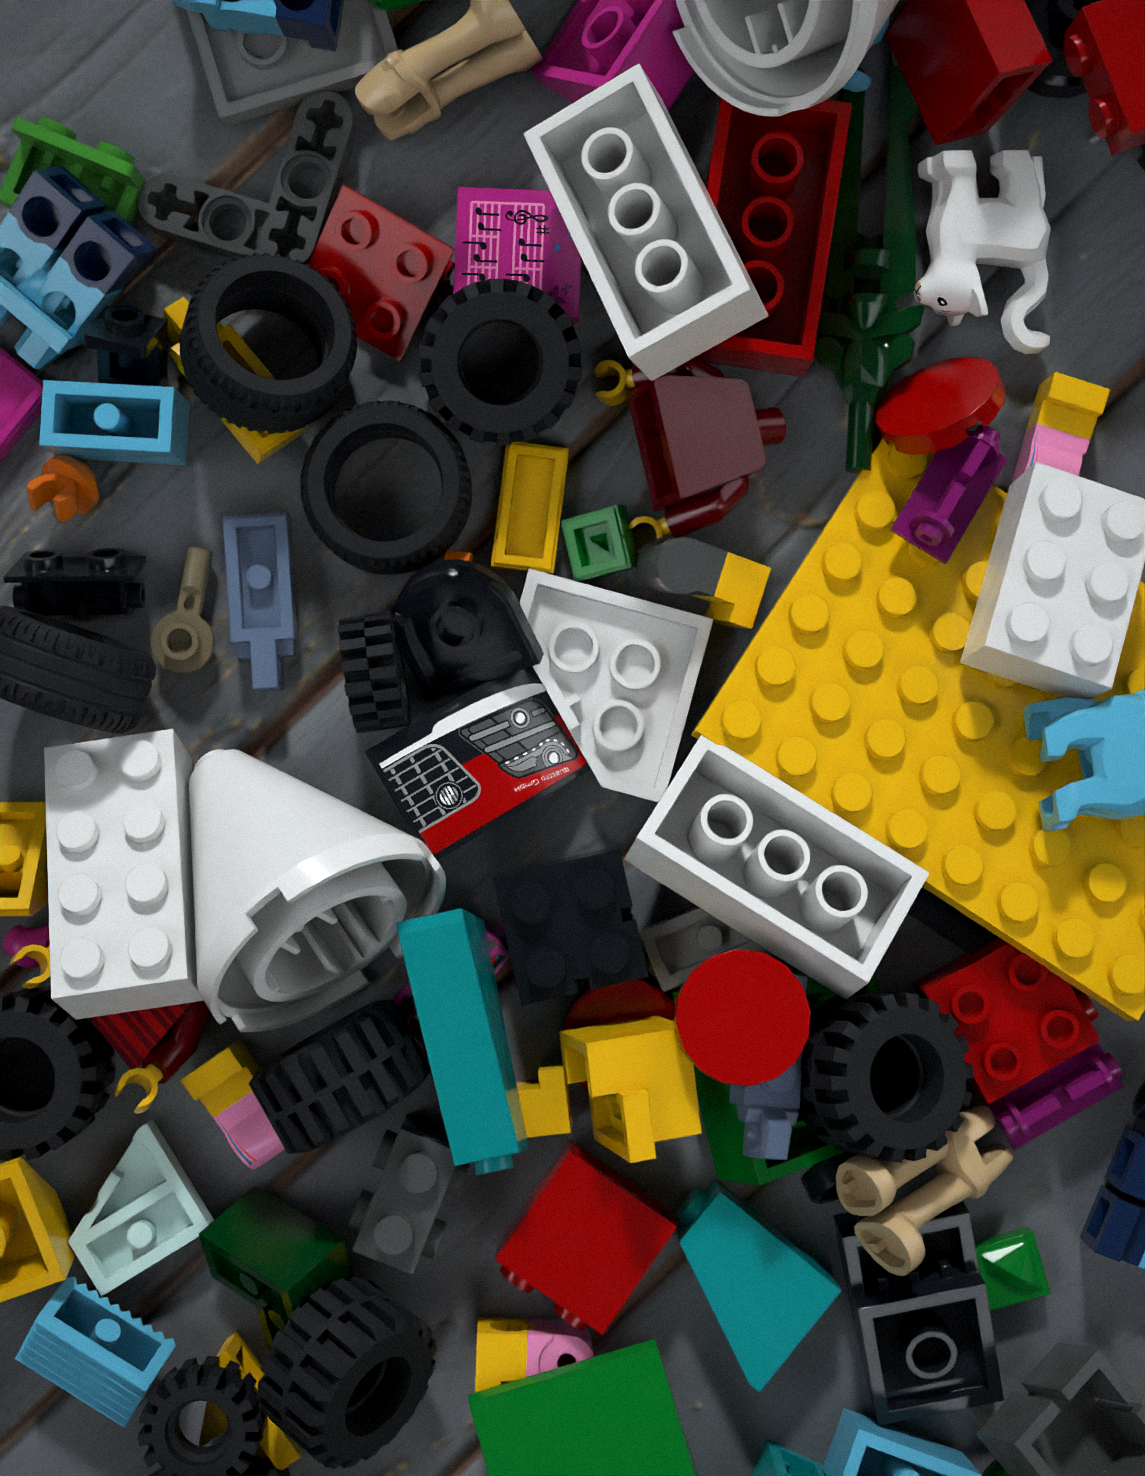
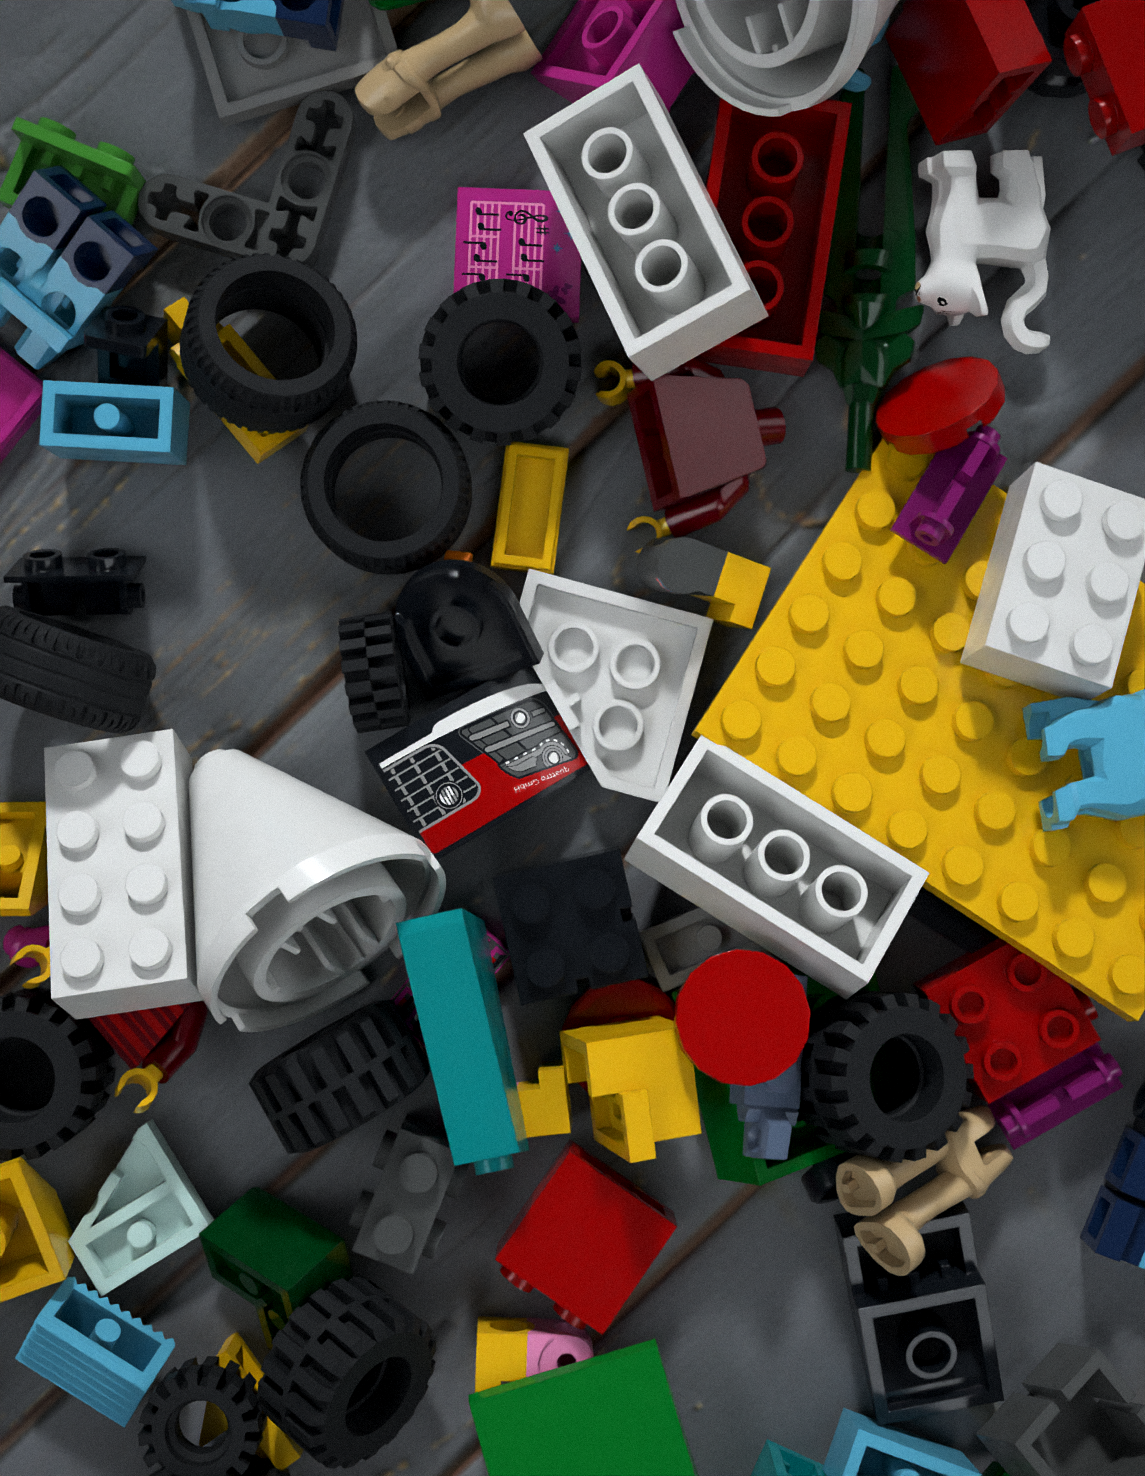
orange plate [26,454,99,522] -> none
dark tan plate [151,547,215,674] -> none
leg [180,1038,285,1170] -> none
sand blue hinge [223,512,298,692] -> none
red hinge [308,185,455,362] -> none
green tile [561,505,638,582] -> none
teal slope [675,1178,841,1392] -> none
green tile [974,1227,1051,1311] -> none
leg [1012,372,1110,483] -> none

